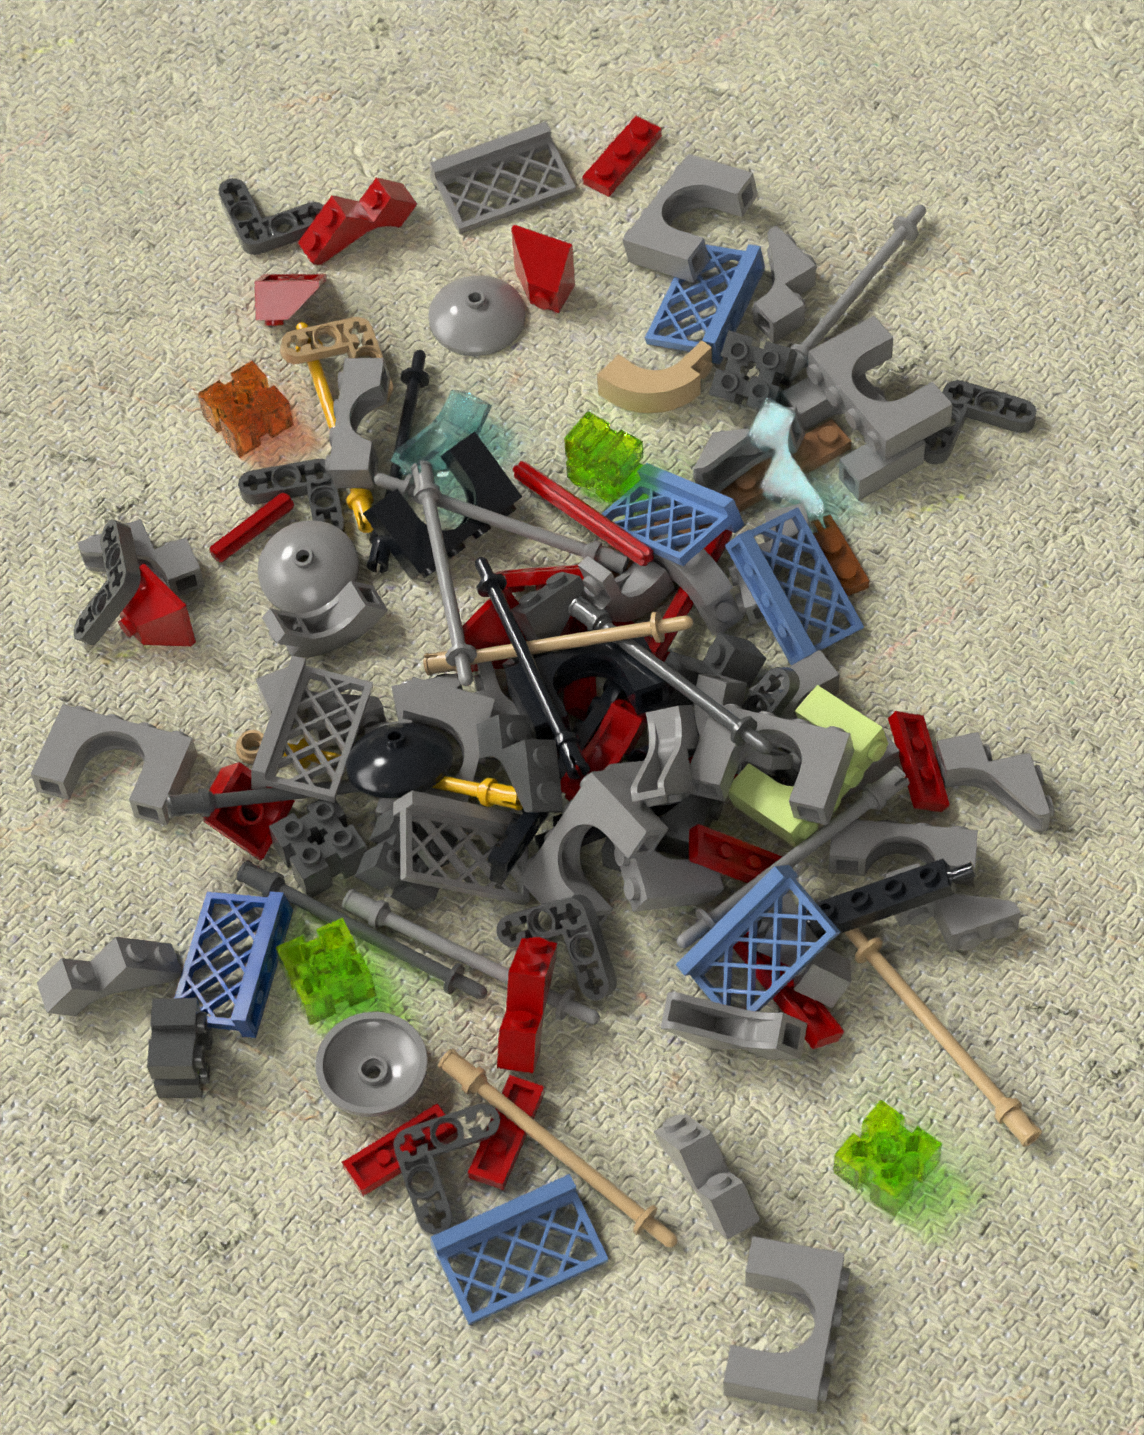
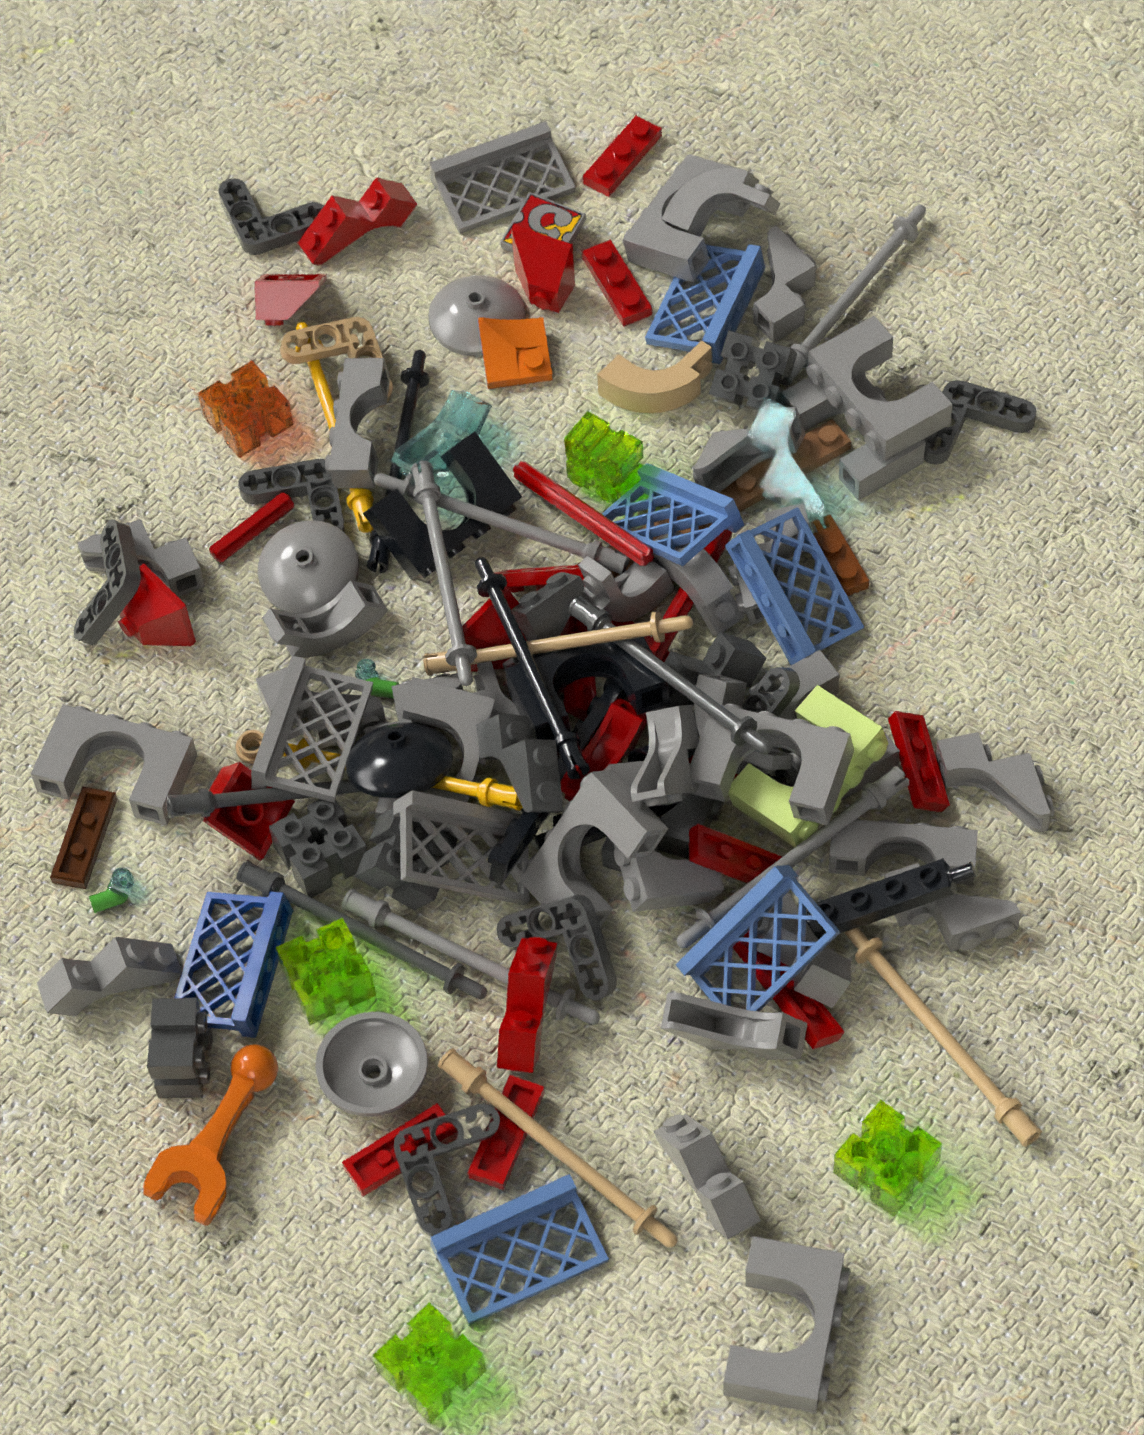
none -> reddish brown tile [50,786,118,889]
none -> arm [89,867,134,913]
none -> orange piece [143,1044,278,1226]
none -> arm [355,659,399,699]
none -> clear neon green brick [372,1302,487,1424]
none -> orange plate [478,317,553,389]
none -> tile [500,192,587,253]
none -> red plate [582,239,652,327]
none -> light grey arch [661,167,781,237]

